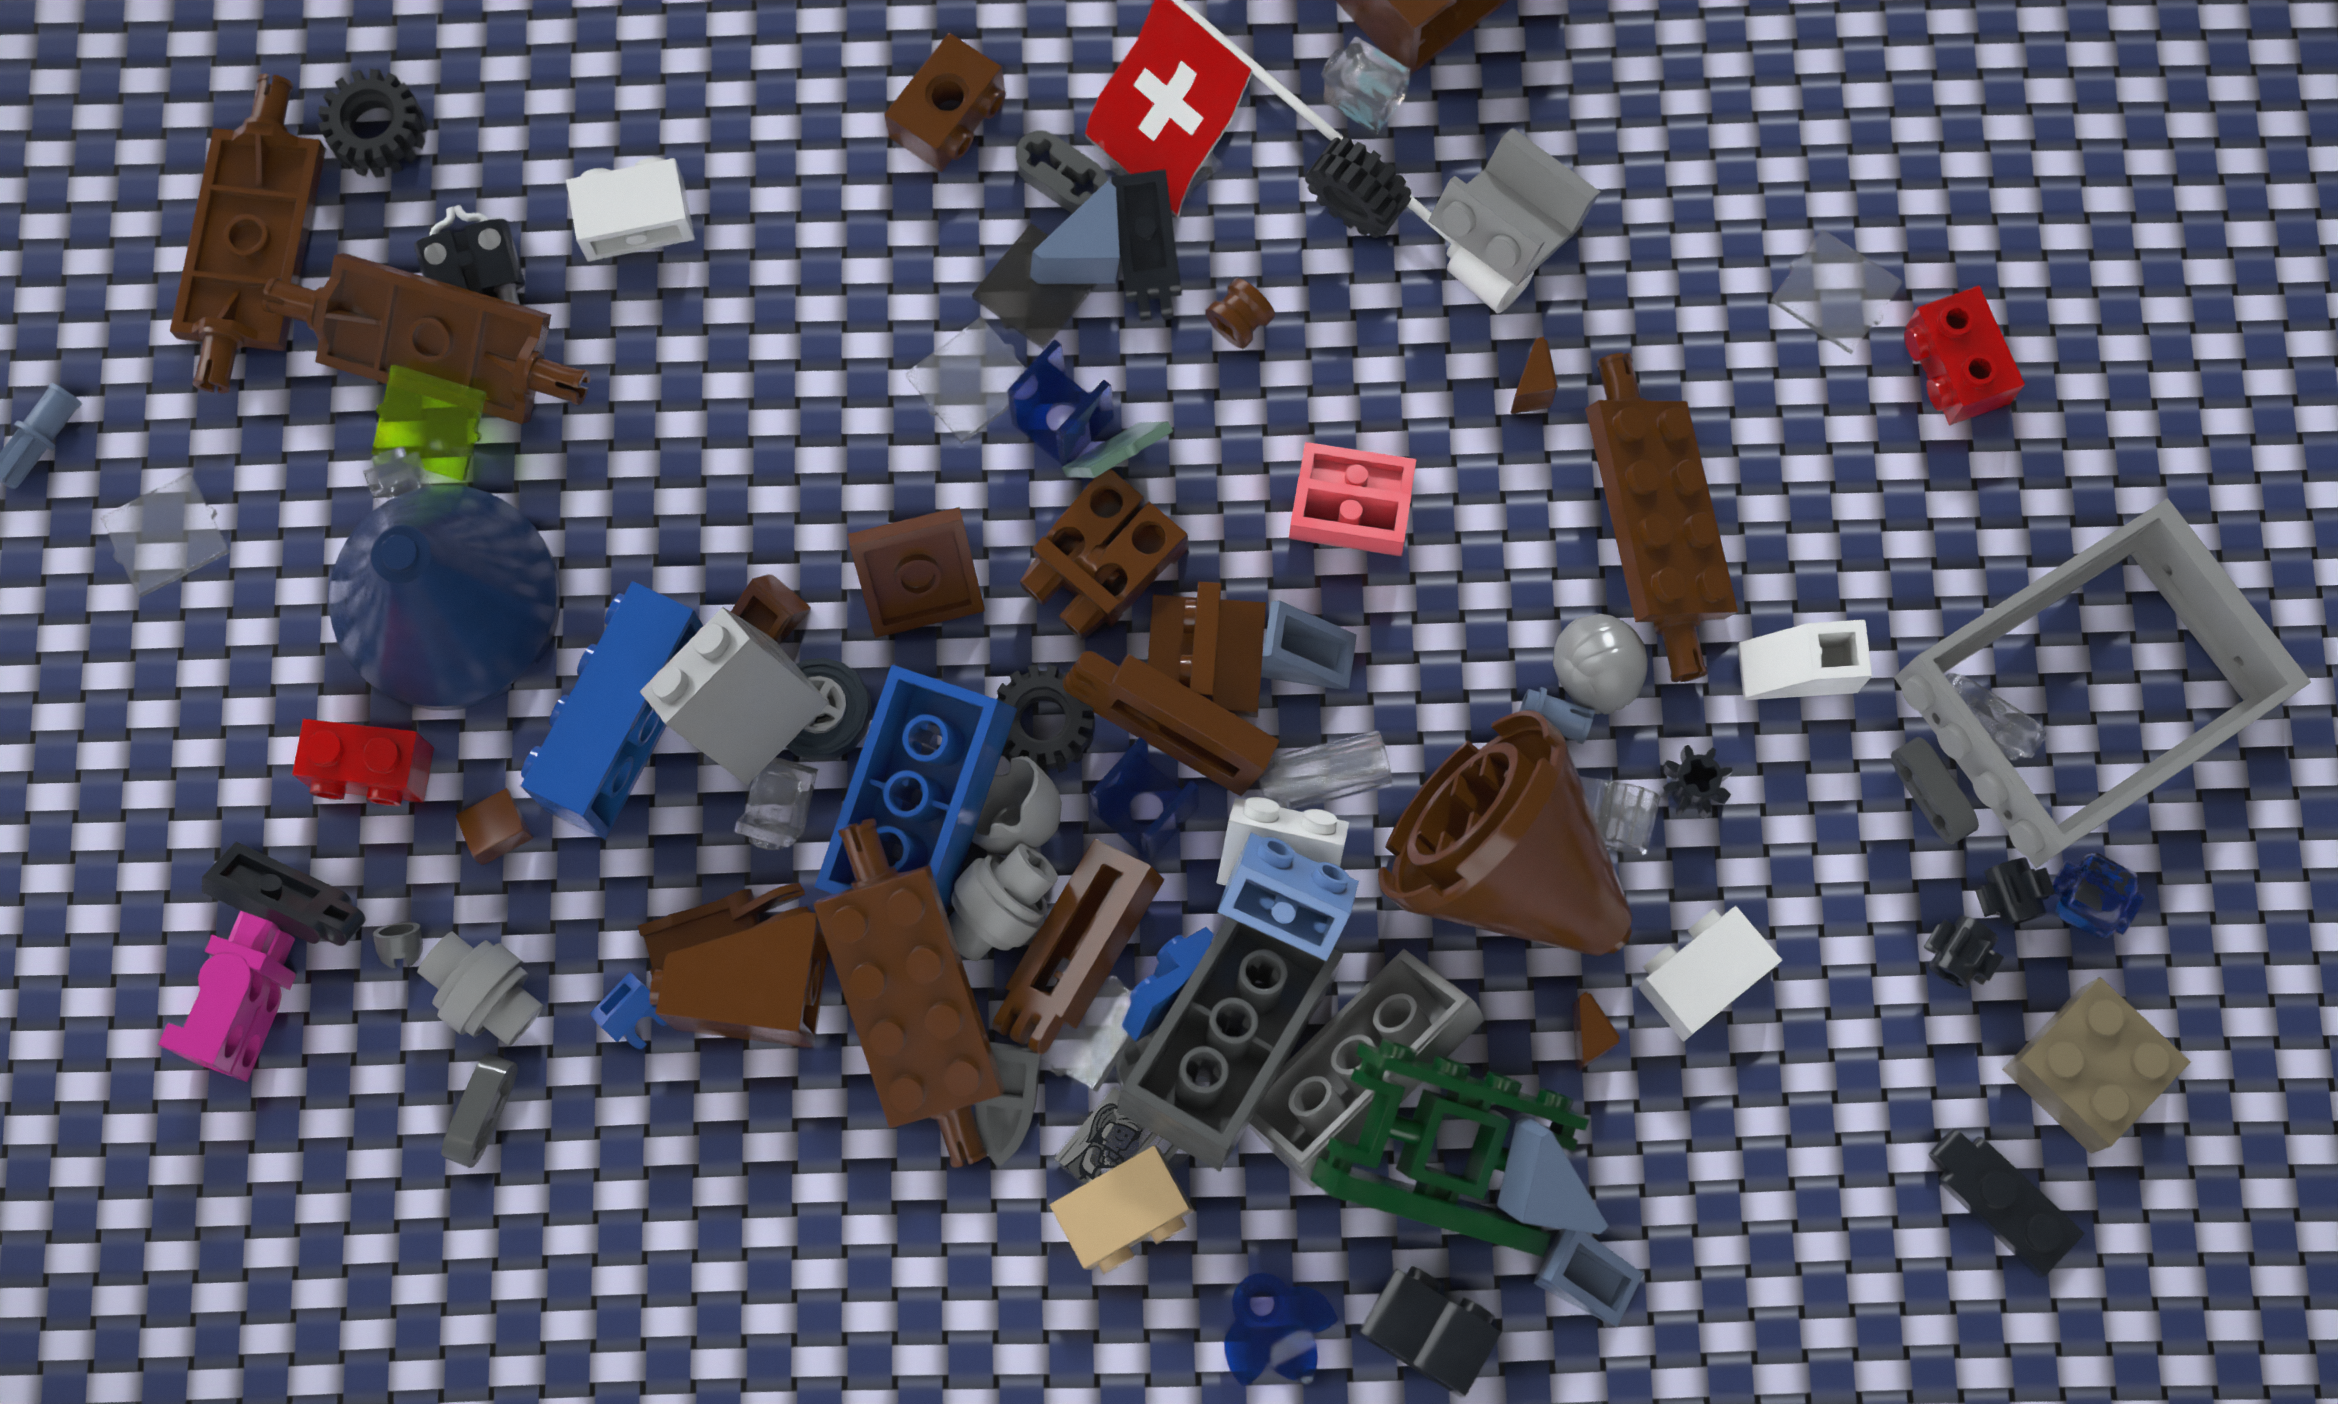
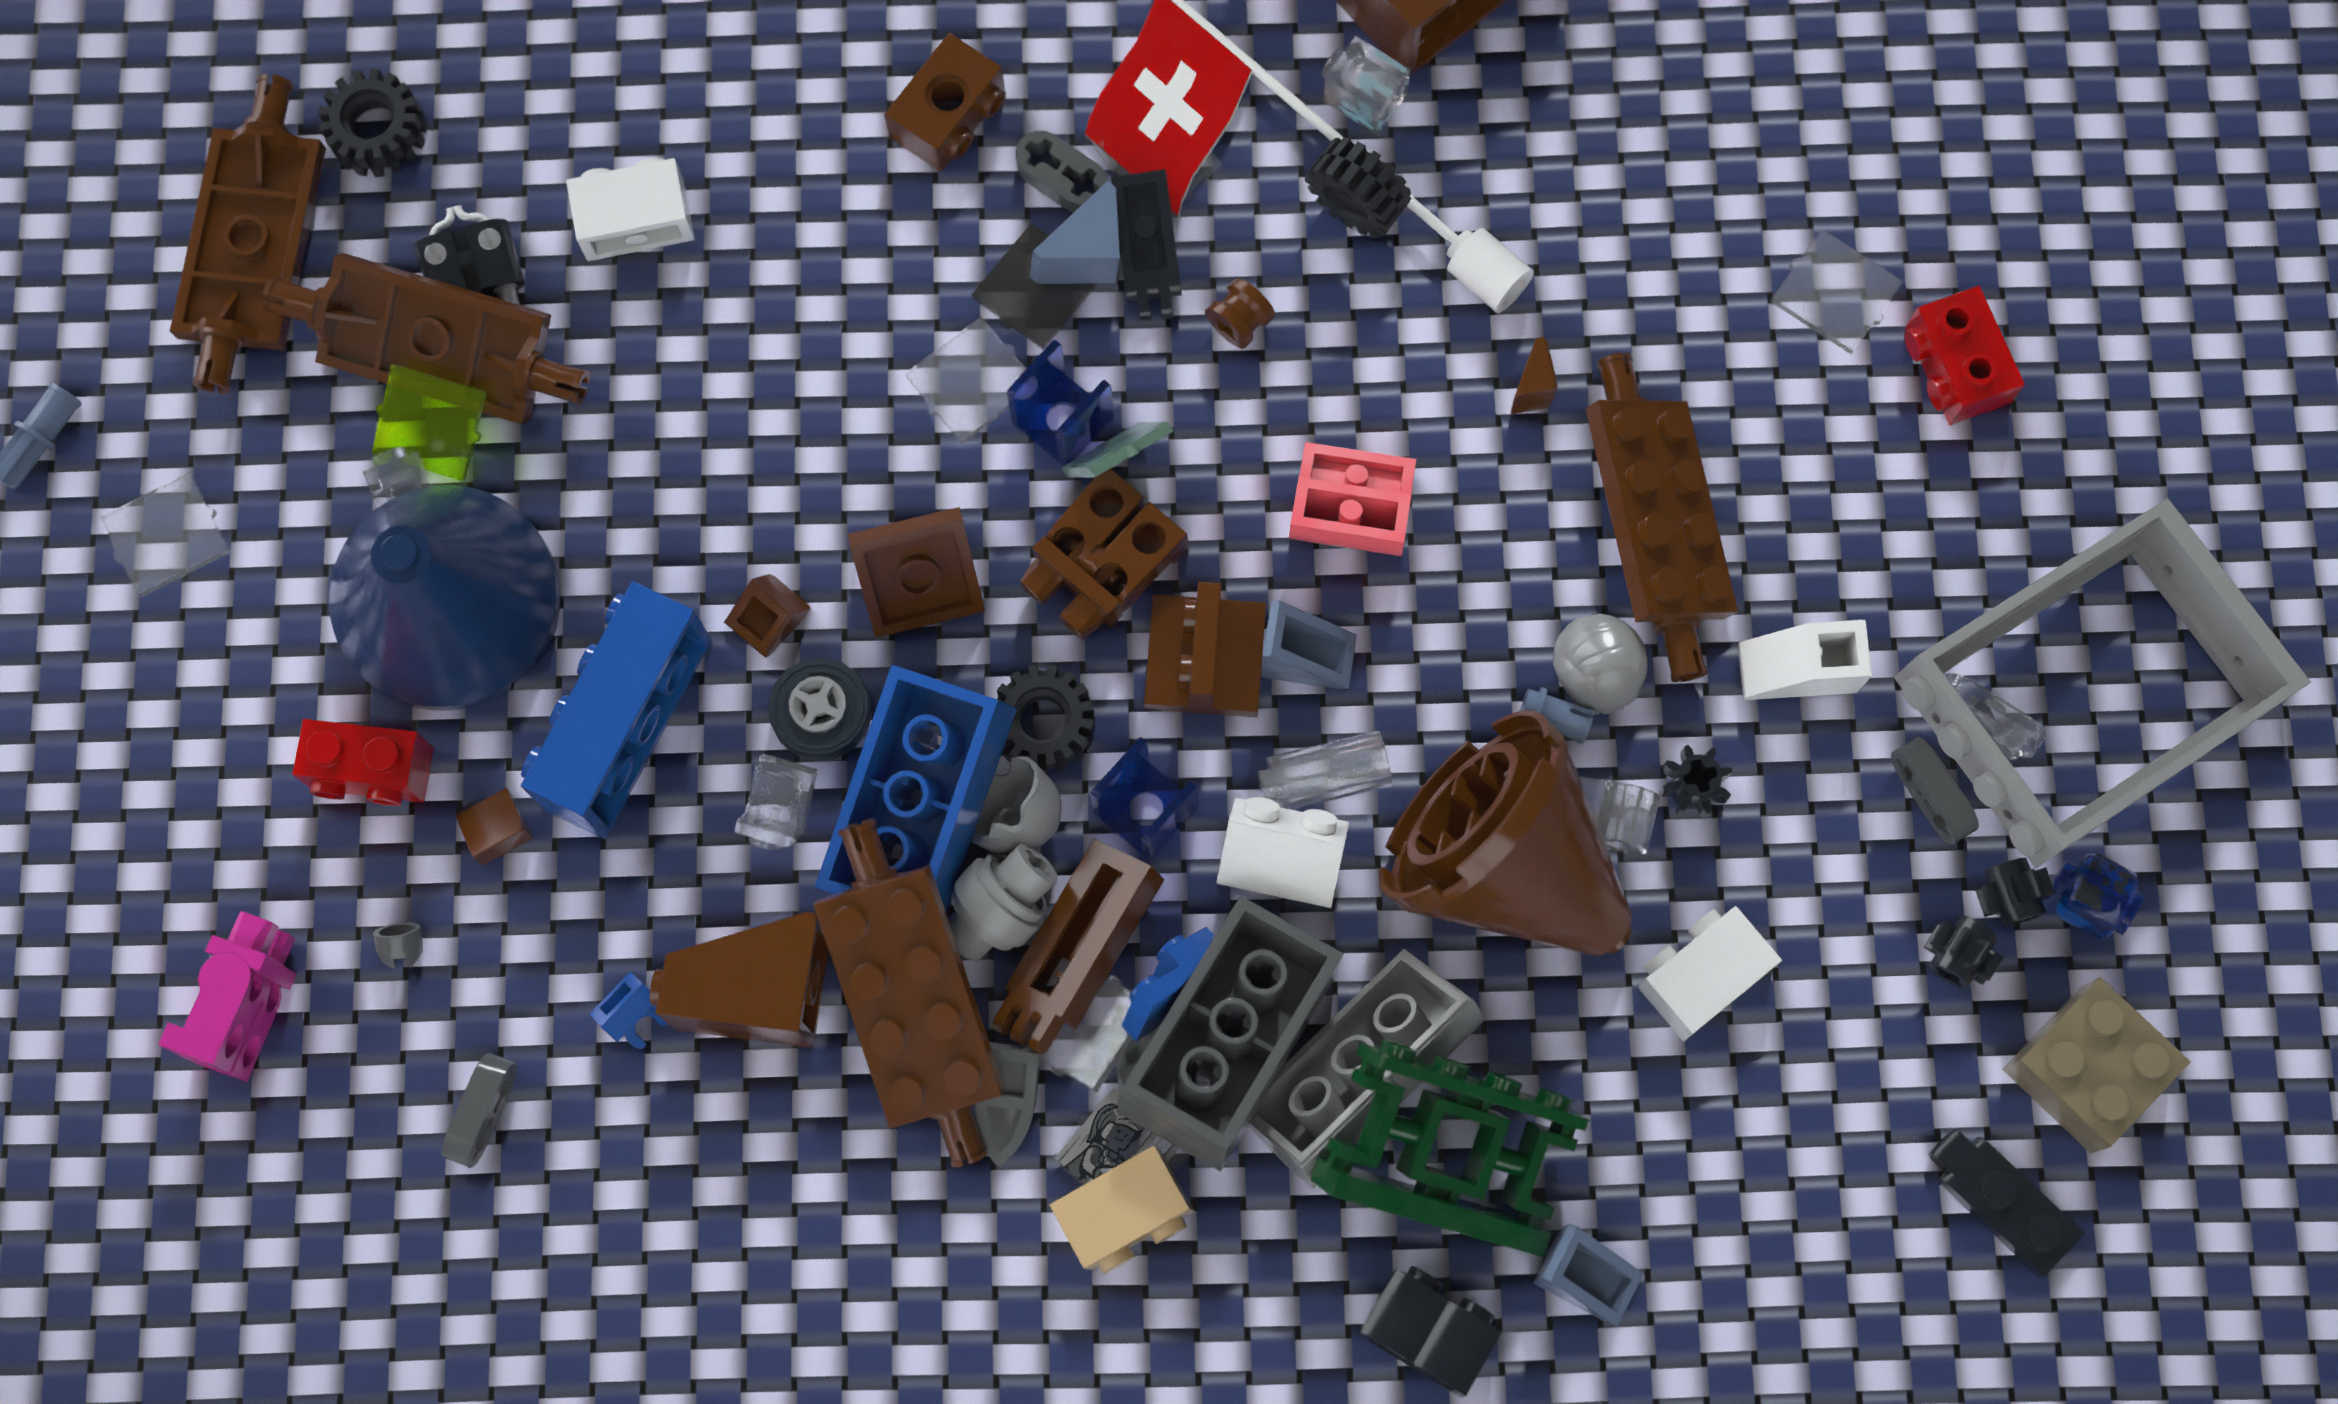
black hinge [202,842,366,946] -> none
light grey piece [417,931,544,1047] -> none
reddish brown arm [637,883,811,977] -> none
light grey slope [639,607,829,785] -> none
reddish brown hinge [1063,651,1280,797] -> none
medium blue brick [1217,833,1359,961] -> none
clear blue plate [1224,1273,1338,1386] -> none
light grey panel [1428,128,1600,286] -> none
sand blue slope [1497,1116,1609,1234] -> none
reddish brown slope [1572,992,1621,1071] -> none

